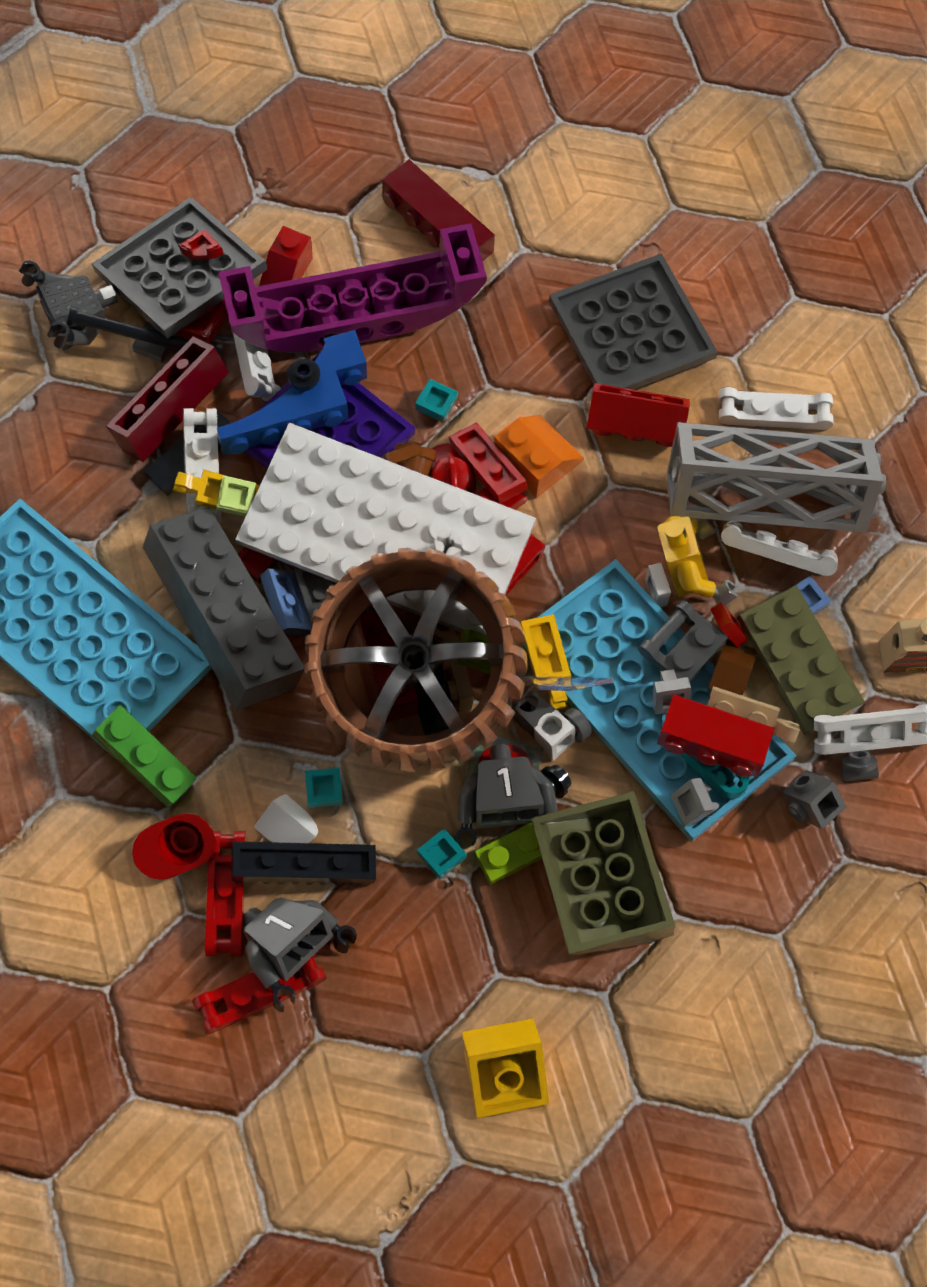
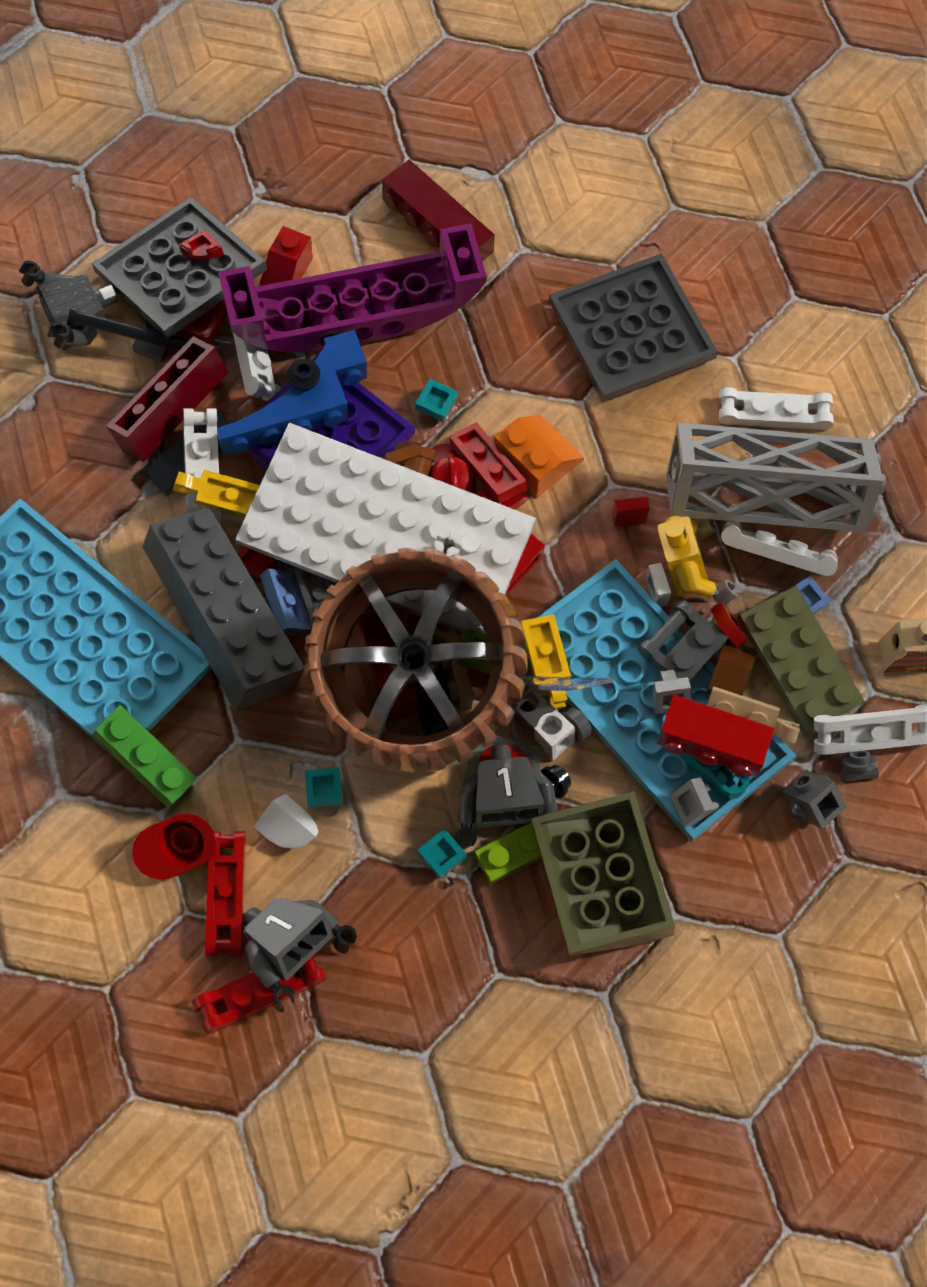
yellowish green tile [216,475,256,517] -> none
black gear [231,841,376,886] -> none
yellow slope [461,1018,549,1118] -> none
red brick [586,383,690,447] -> none
none -> red tile [612,496,650,526]

